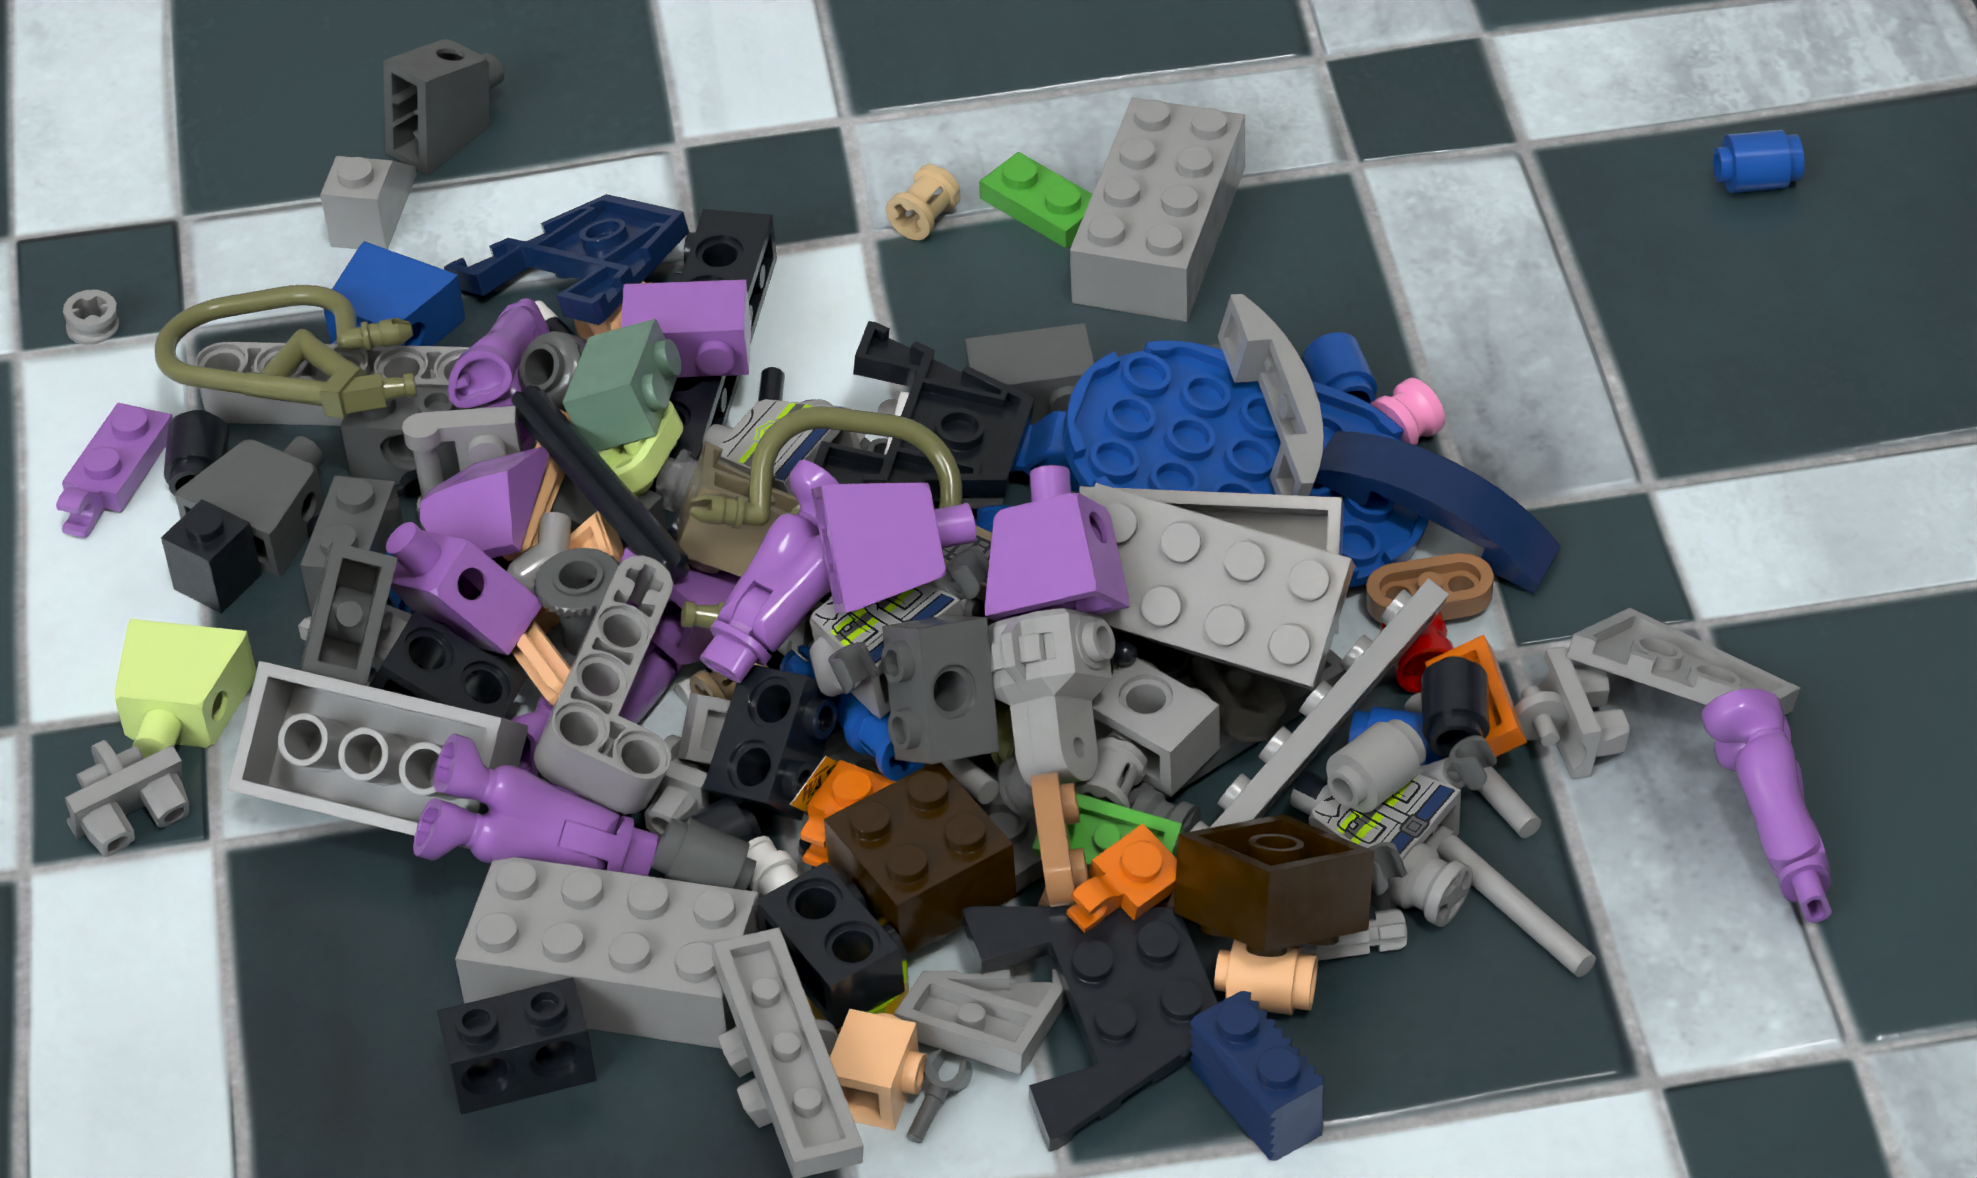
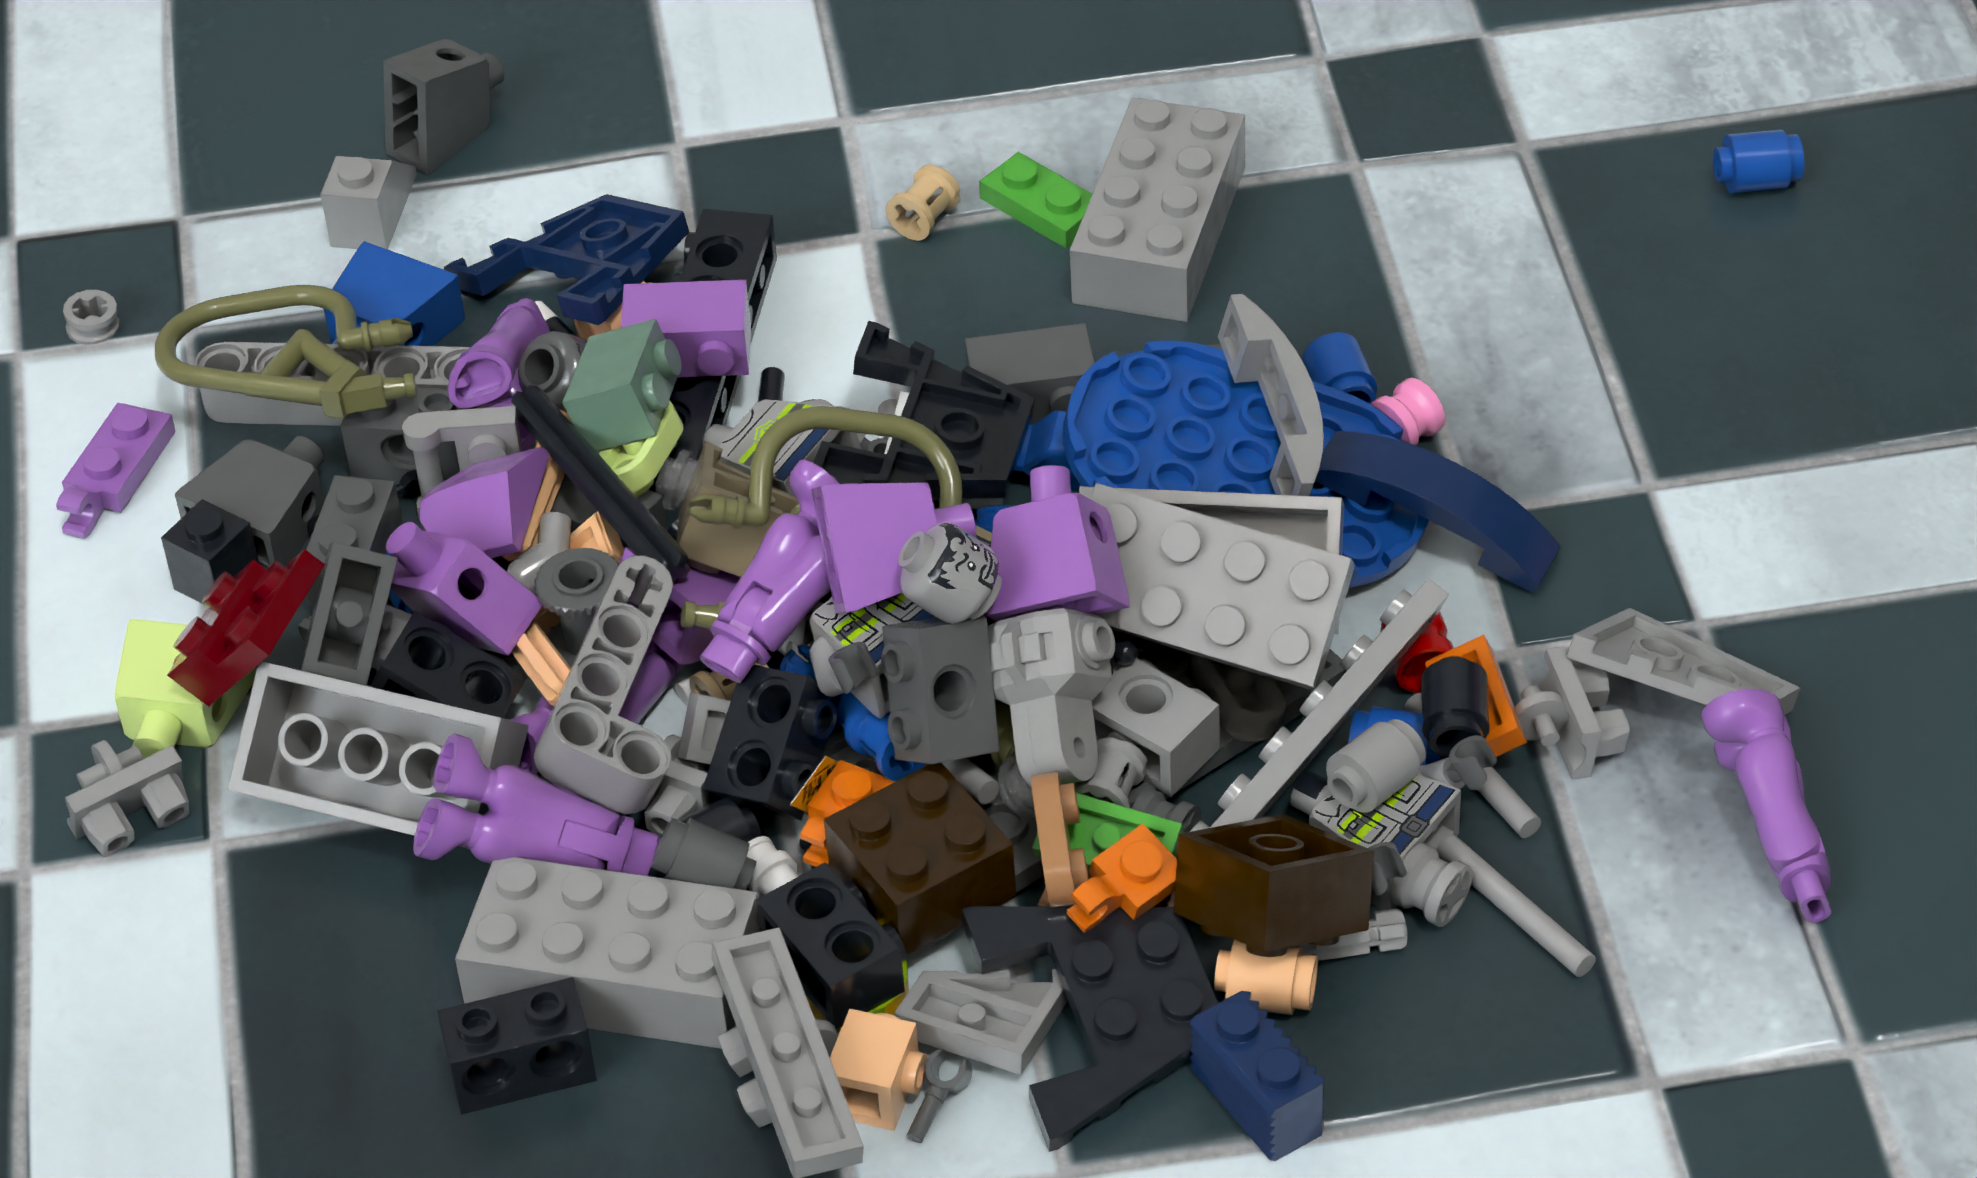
black brick [164,410,229,496] -> none
medium nougat plate [1366,553,1494,623] -> none
none -> dark red plate [167,549,325,707]
none -> light grey head [898,523,1002,624]

